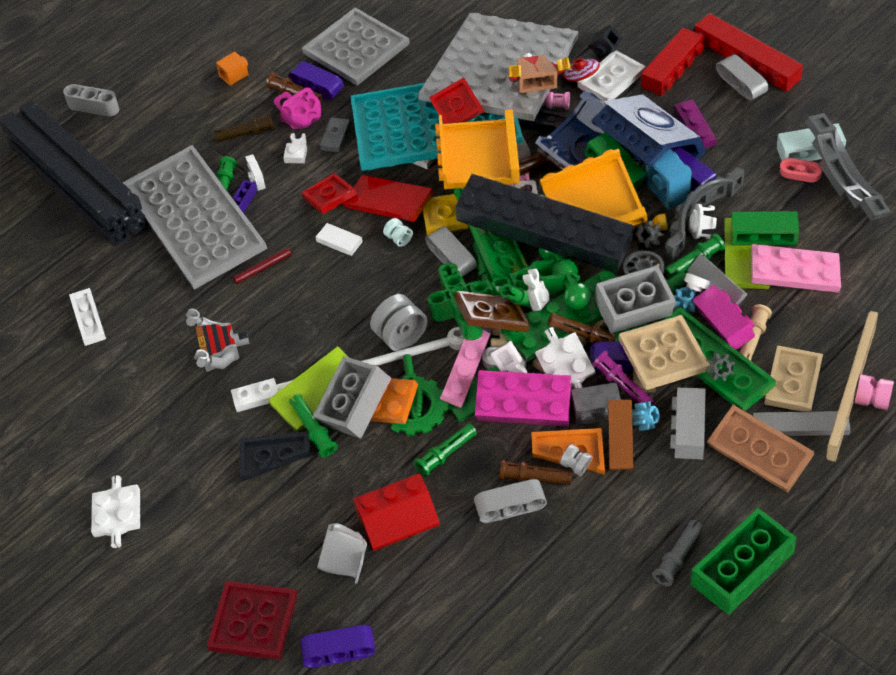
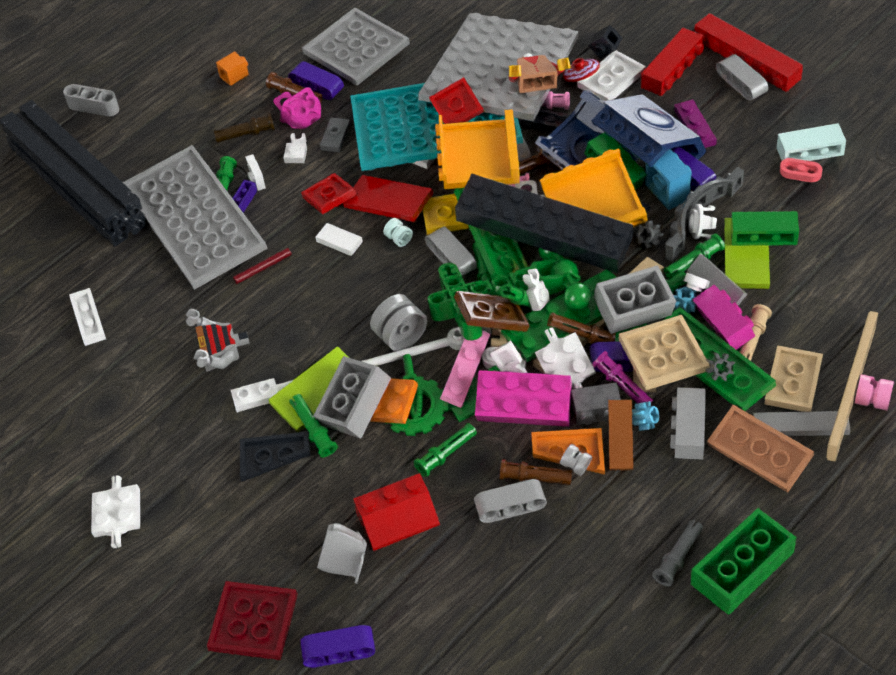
dark grey wheel [623,251,664,275] -> none
yellow hinge [653,214,668,231] -> none
bright pink plate [751,244,841,292] -> none
dark grey piece [805,113,891,220] -> none

